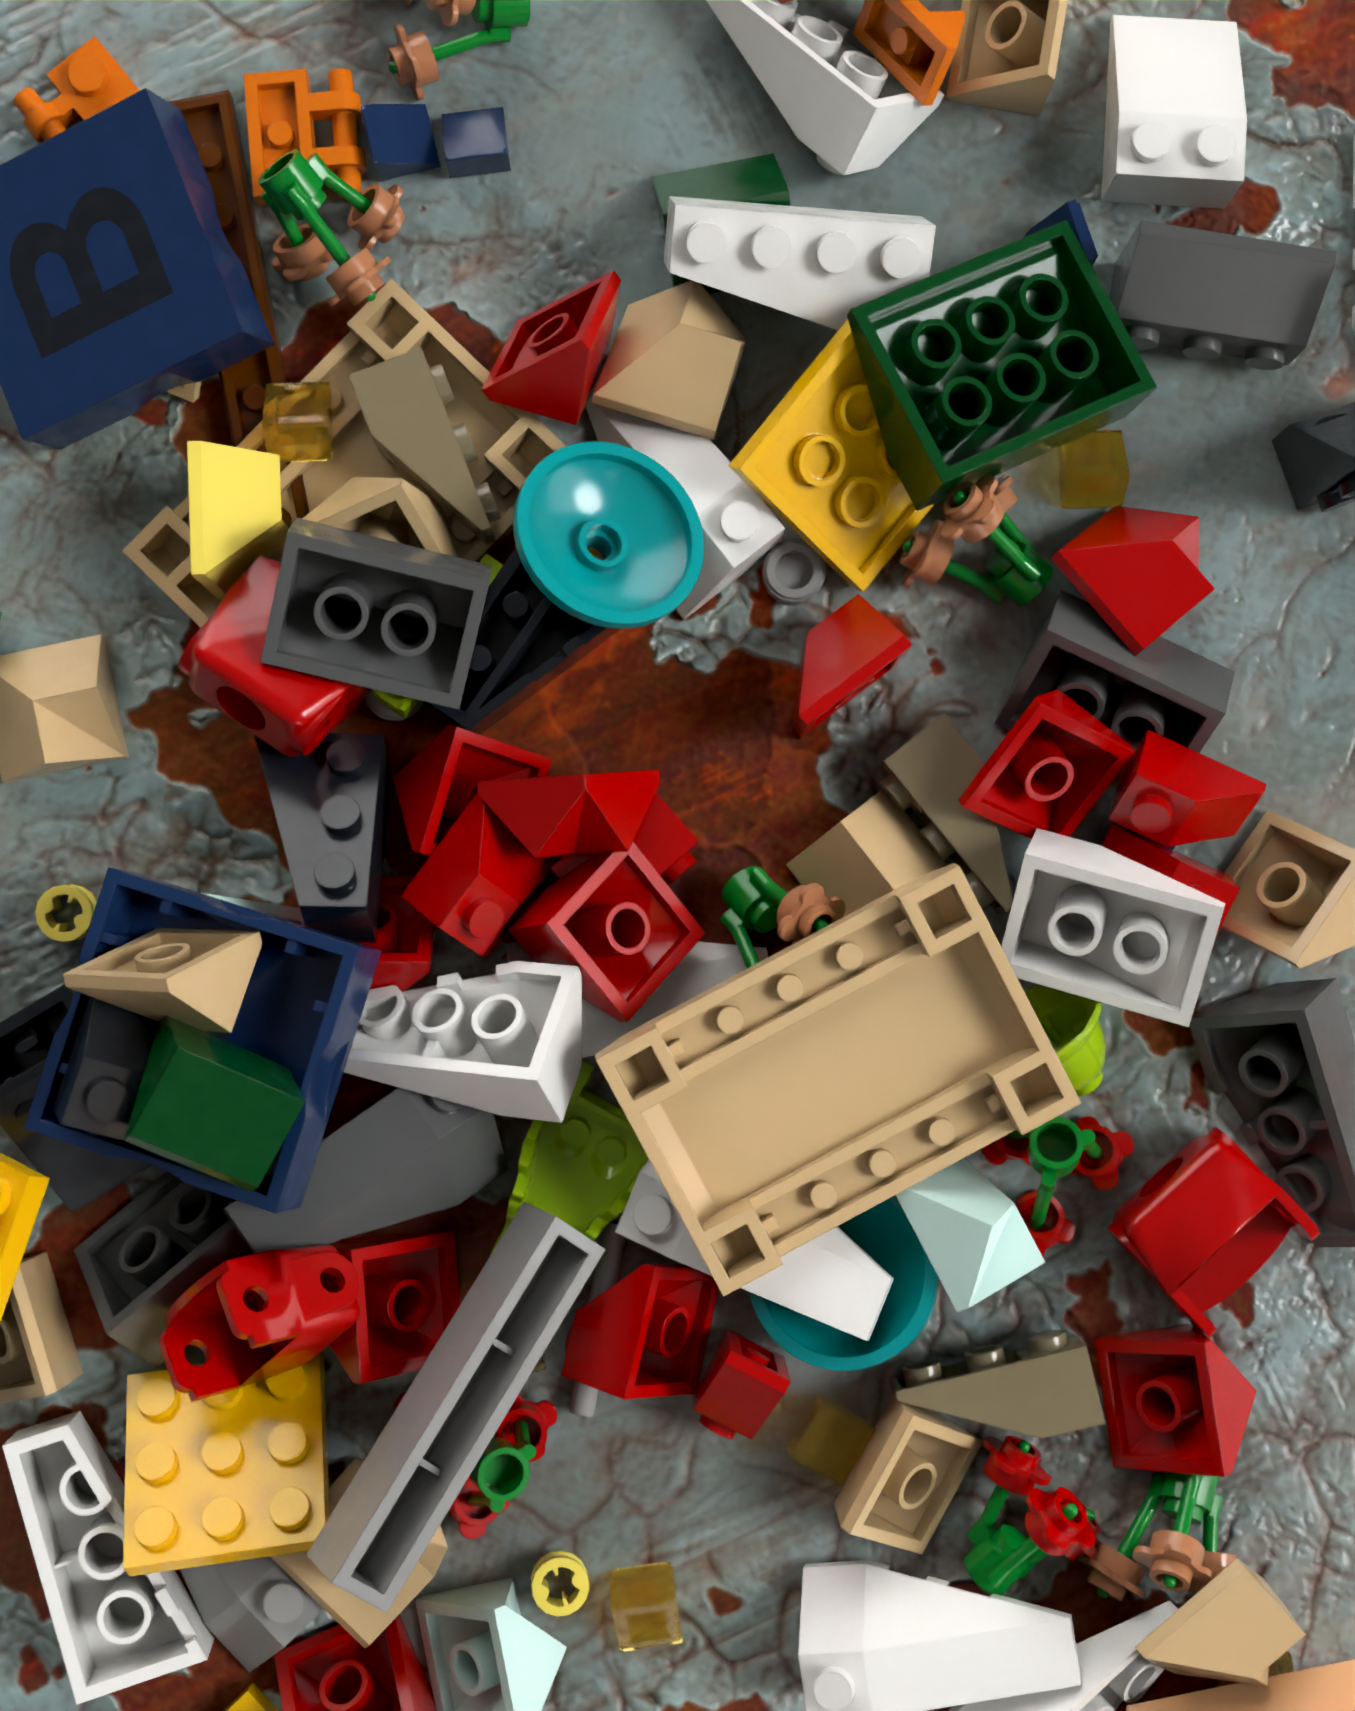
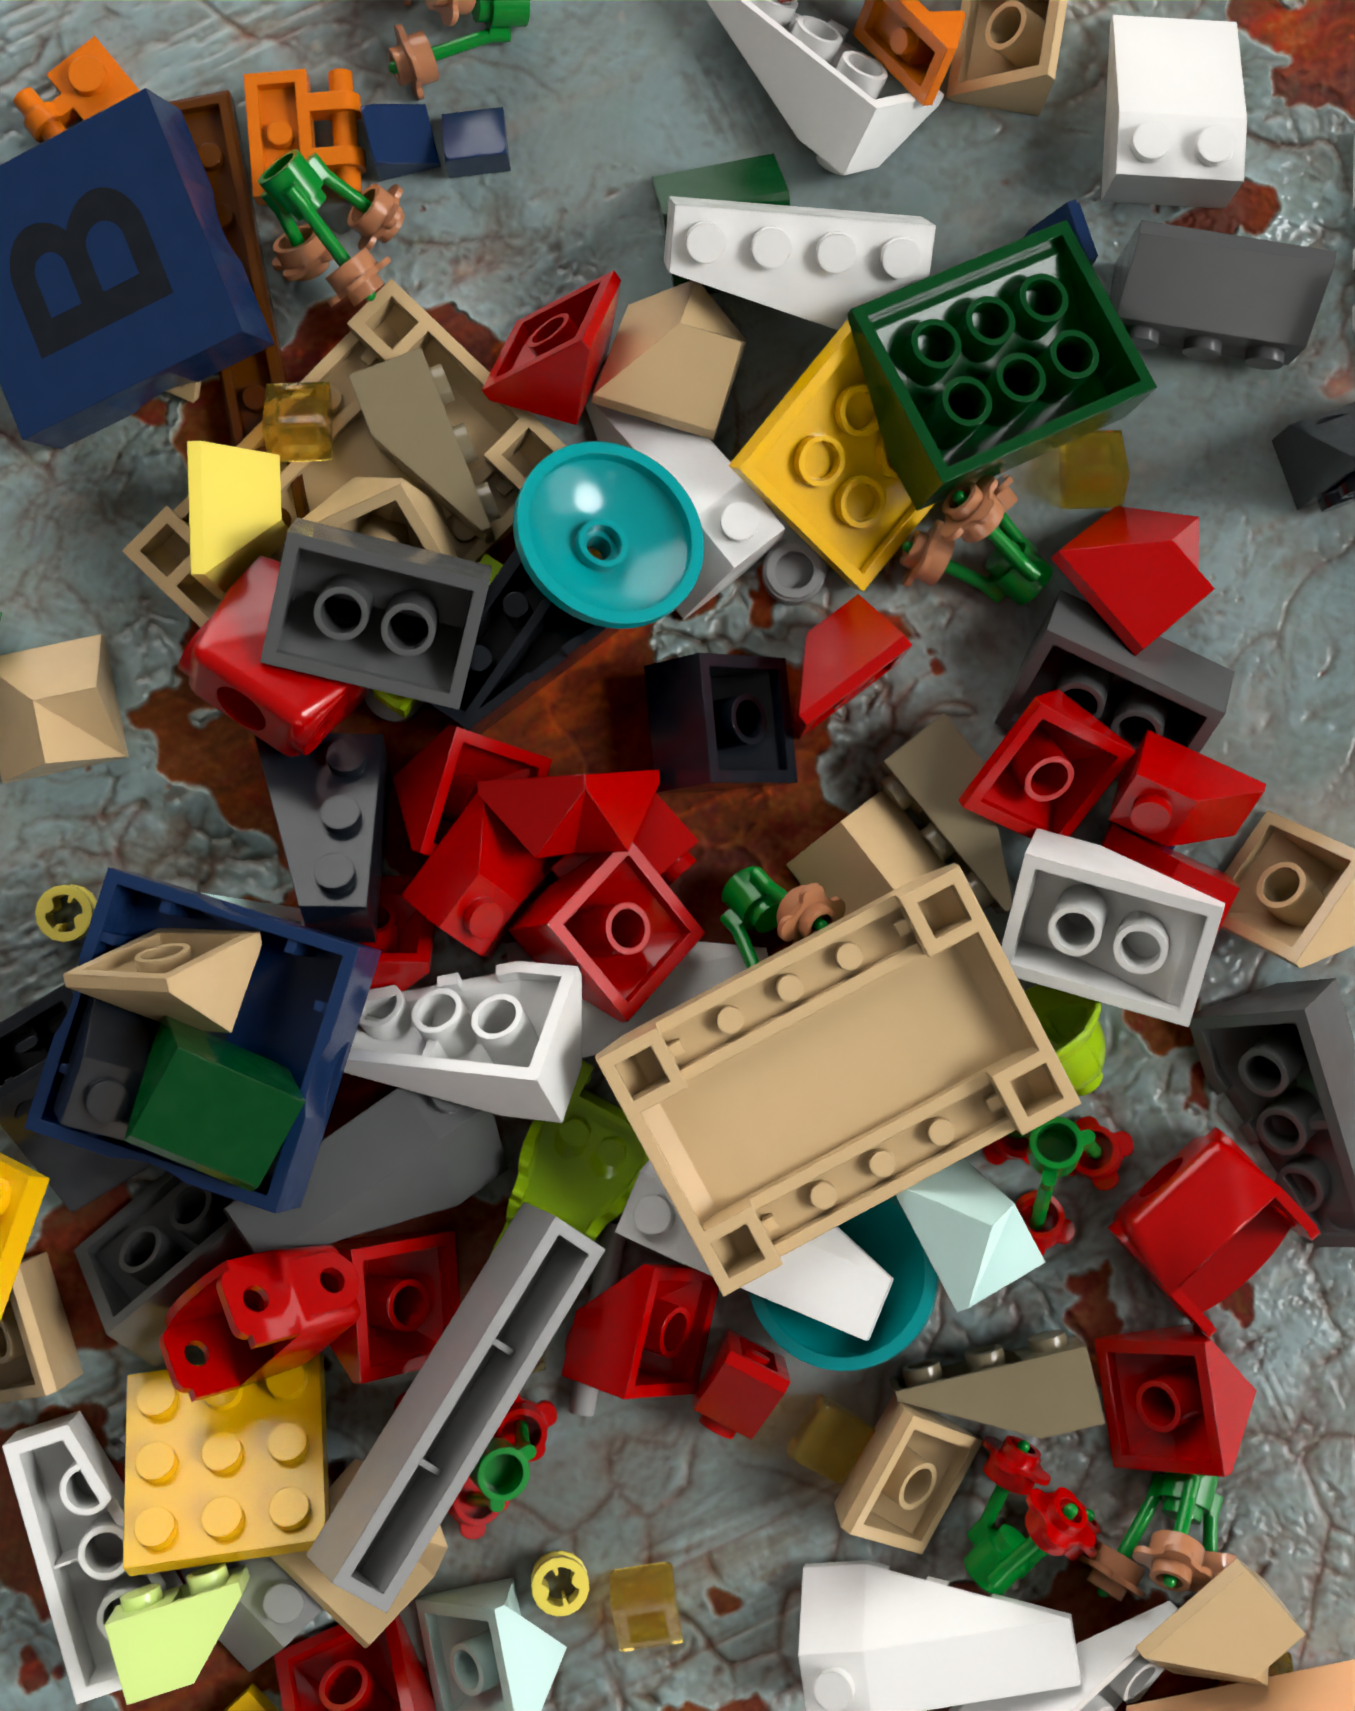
none -> yellowish green slope [104,1563,250,1705]
none -> black slope [644,653,798,793]

